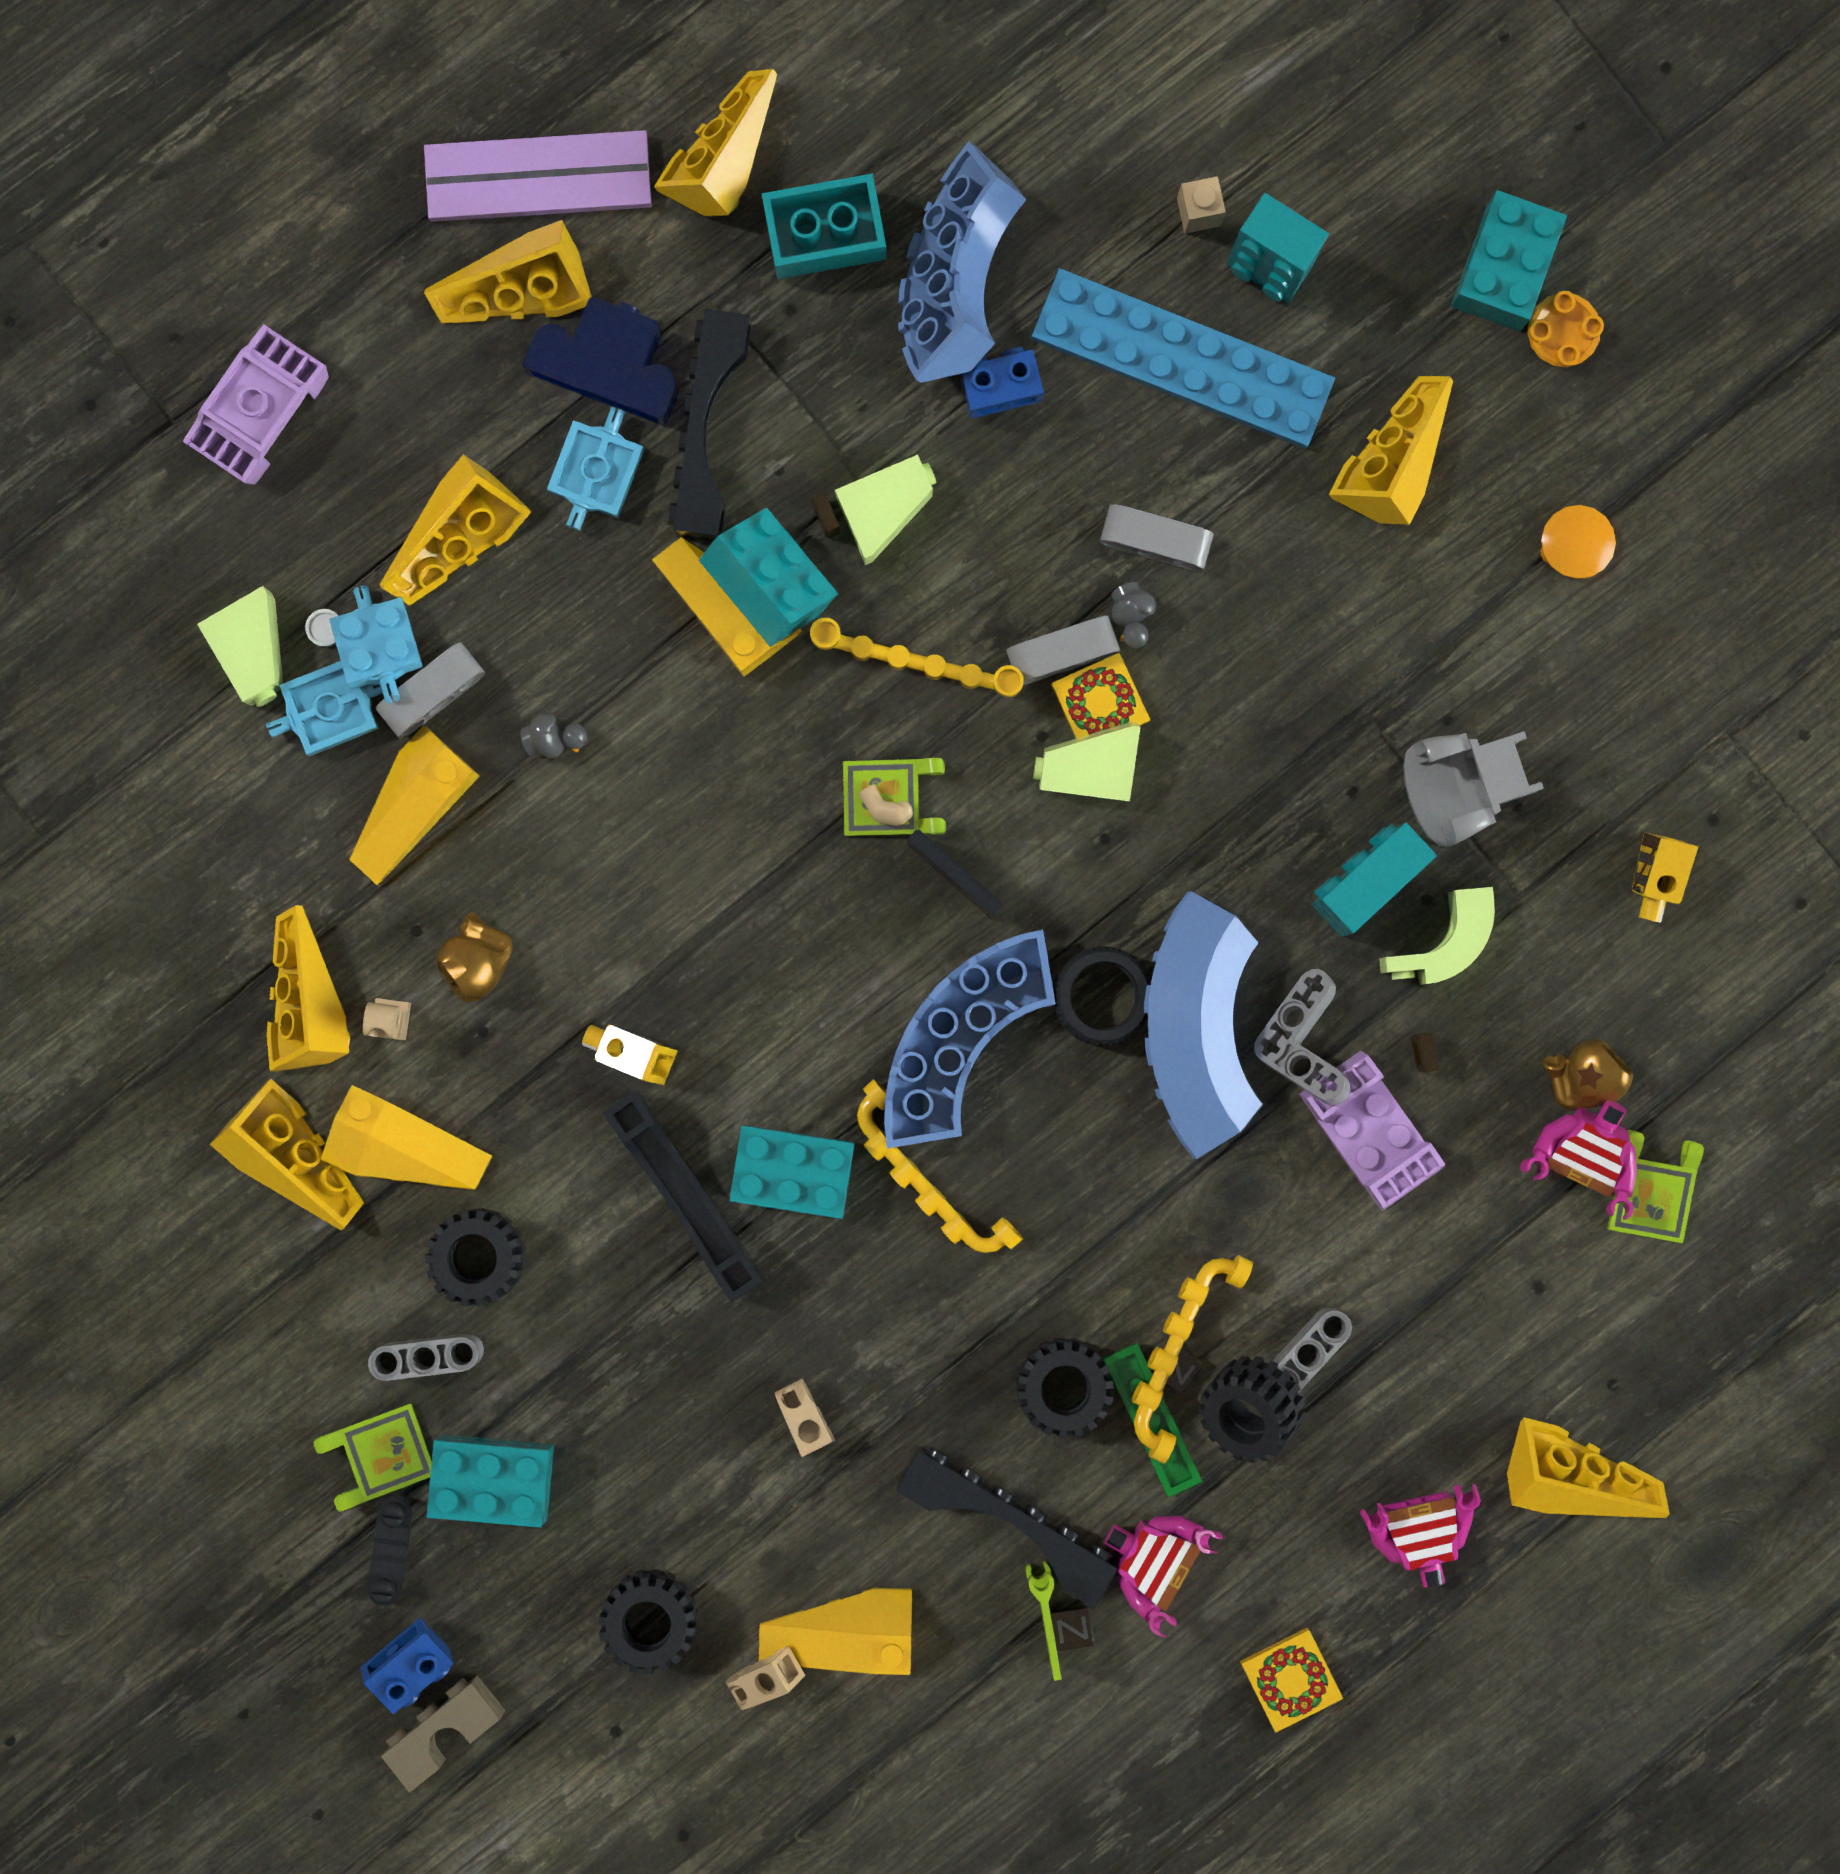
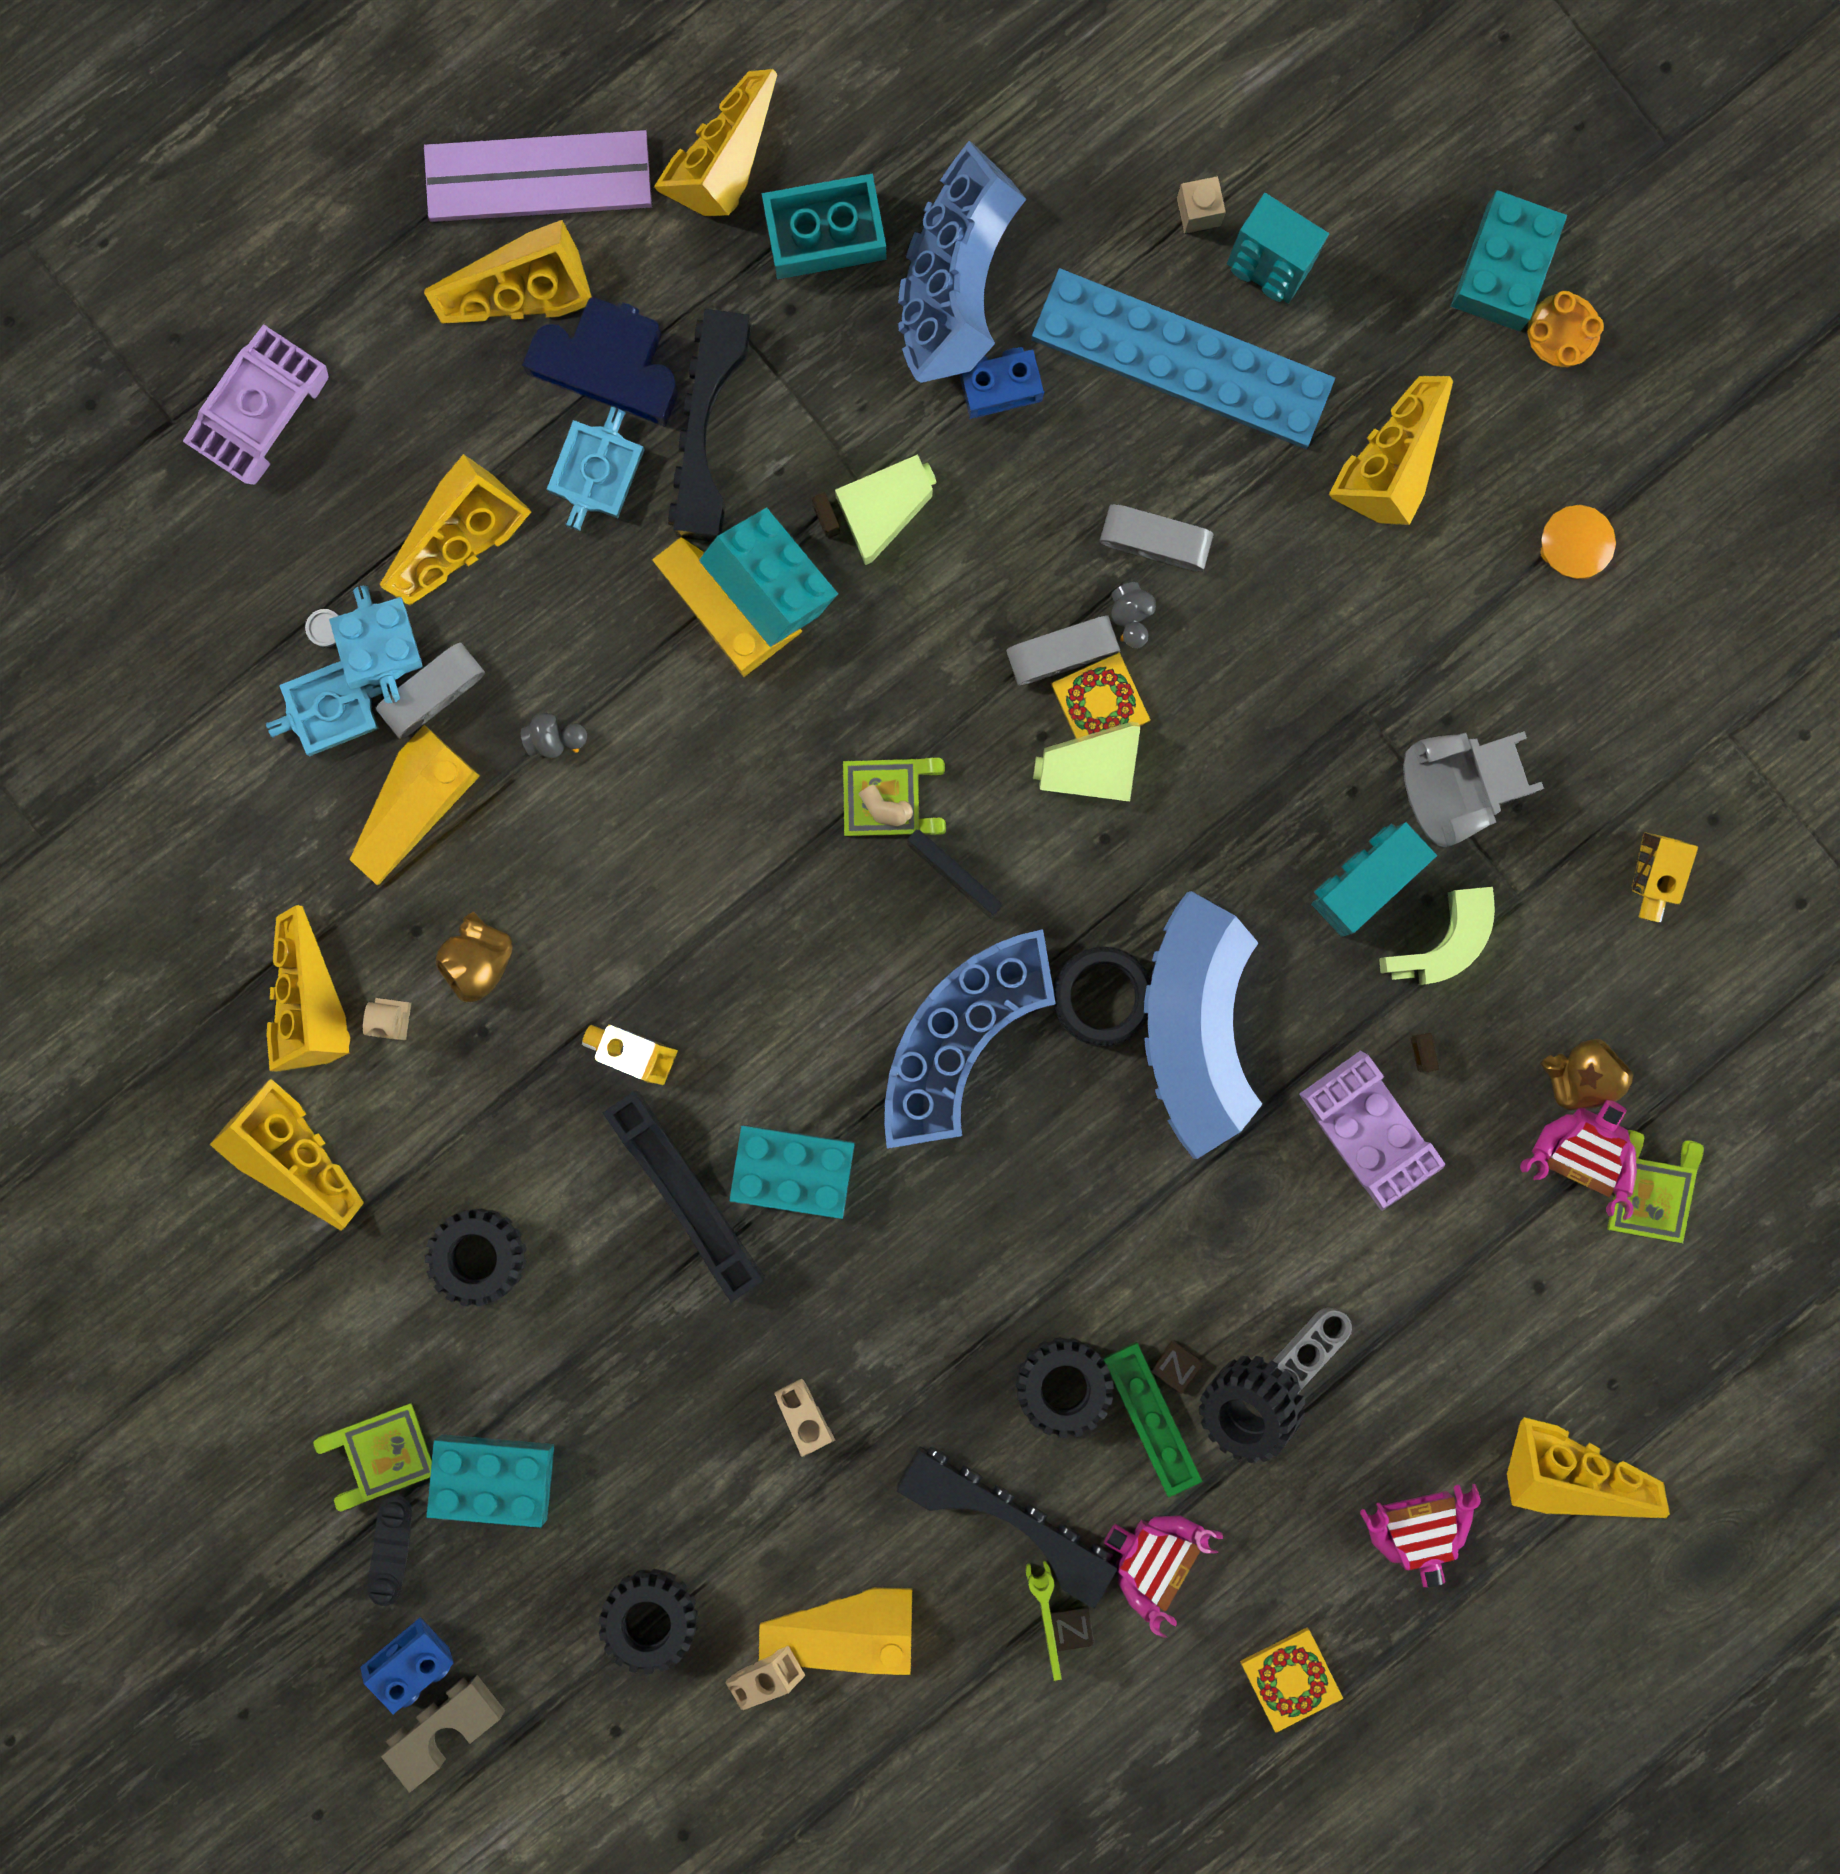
yellowish green slope [197,586,283,707] -> none
yellow wedge [321,1085,492,1190] -> none
light grey beam [368,1333,484,1381] -> none
yellow bar [810,618,1024,697] -> none
yellow bar [857,1078,1023,1253] -> none
yellow bar [1132,1255,1253,1464] -> none
light grey beam [1254,969,1351,1105] -> none

